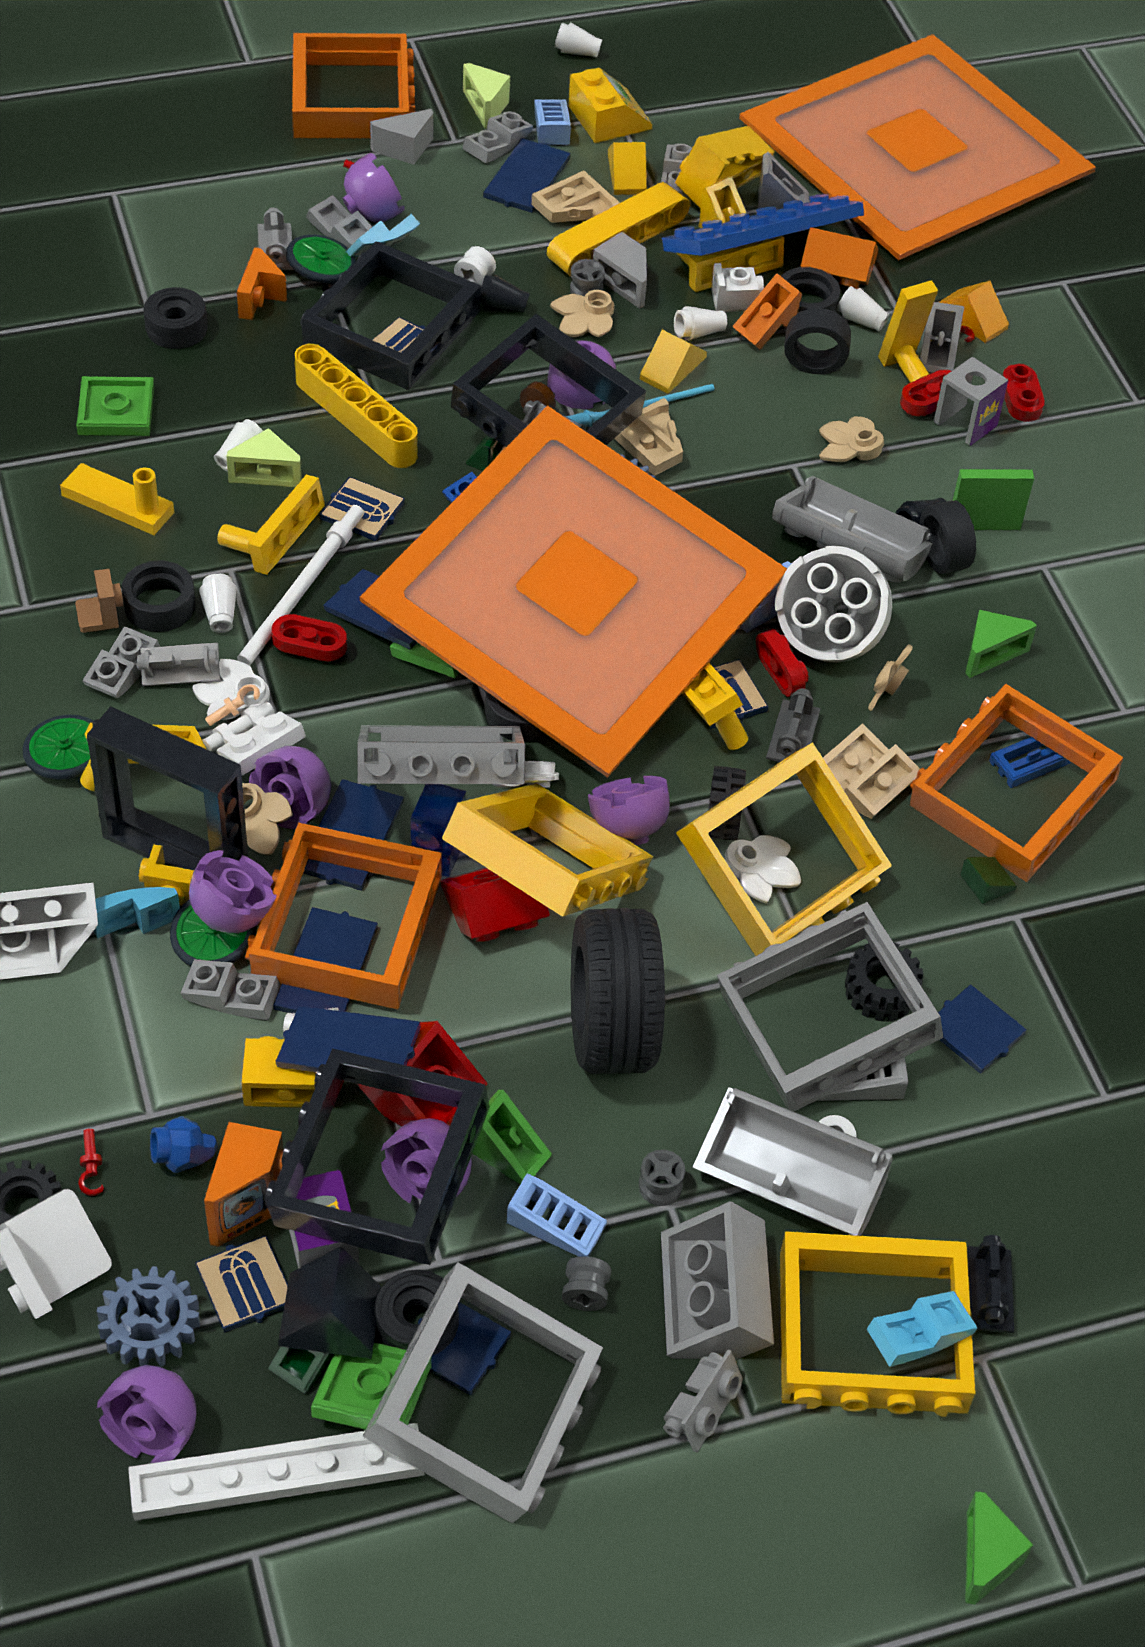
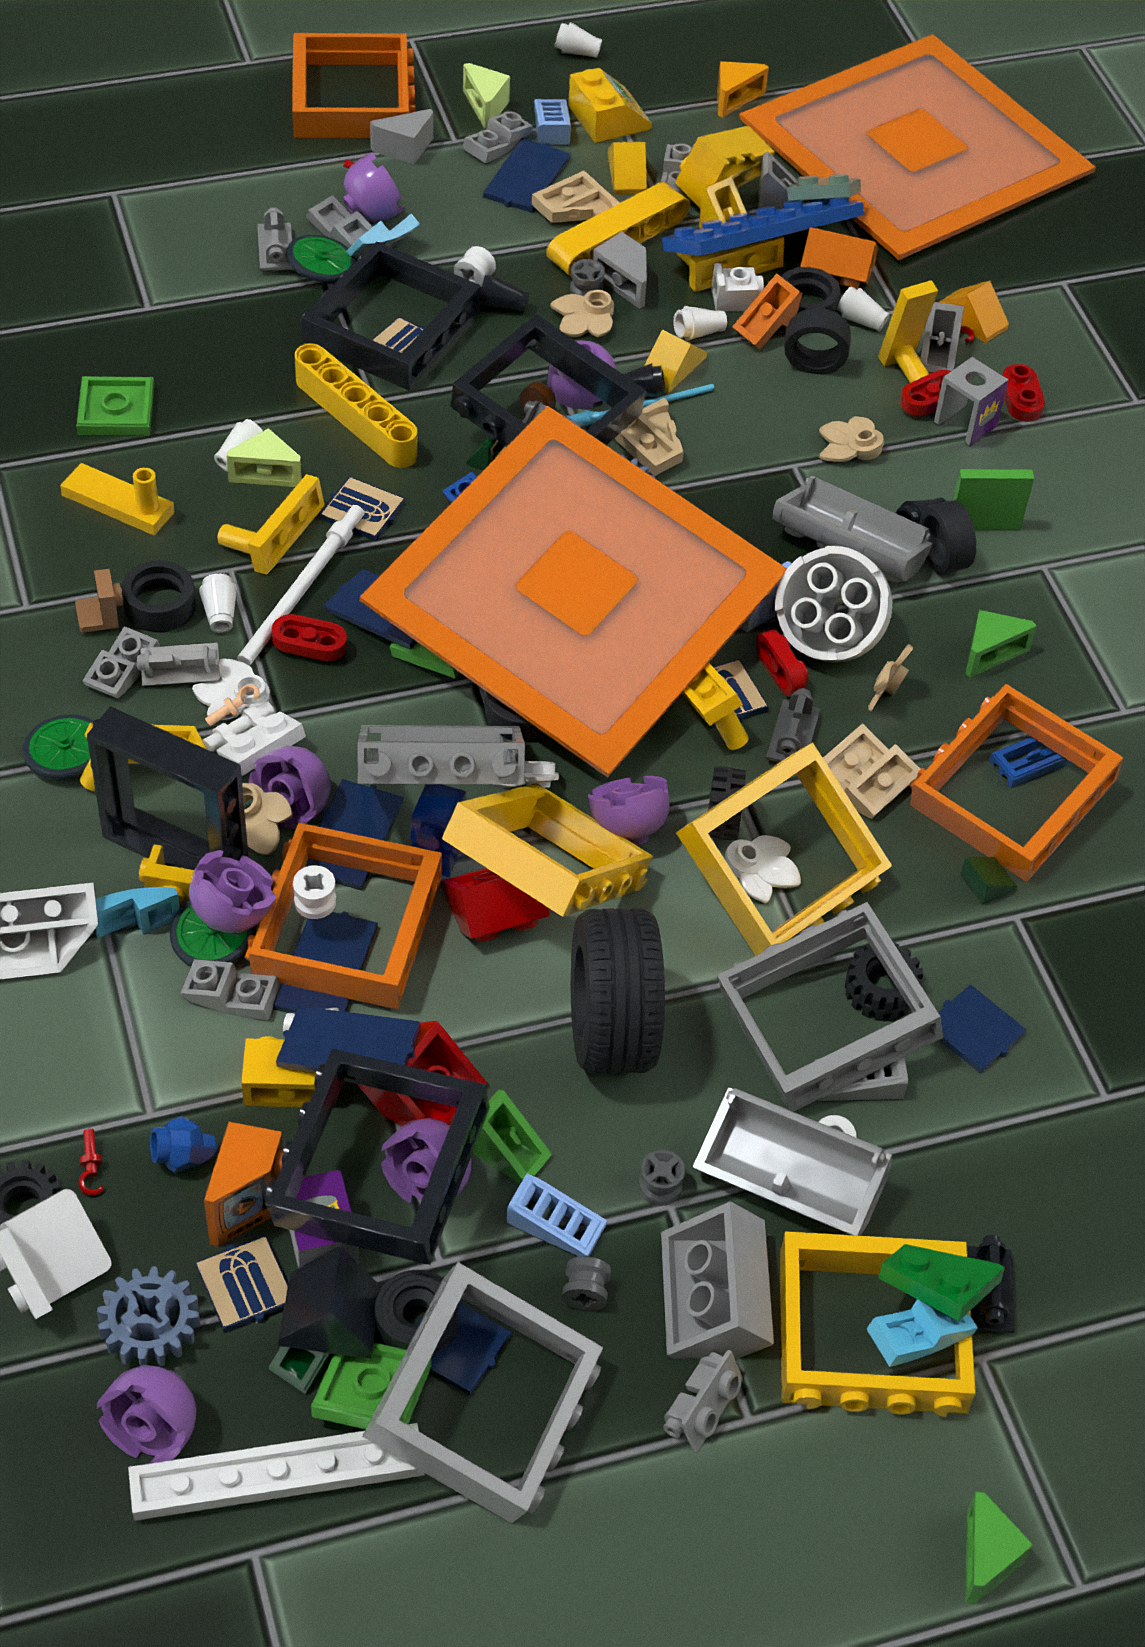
black tyre [143,287,208,349] -> none
orange slope [237,247,287,320] -> none
none -> white wheel [293,865,336,919]
none -> black cone [623,363,666,398]
none -> light orange slope [717,62,769,118]
none -> sand green wing [787,174,861,201]
none -> green wing [879,1244,1005,1321]

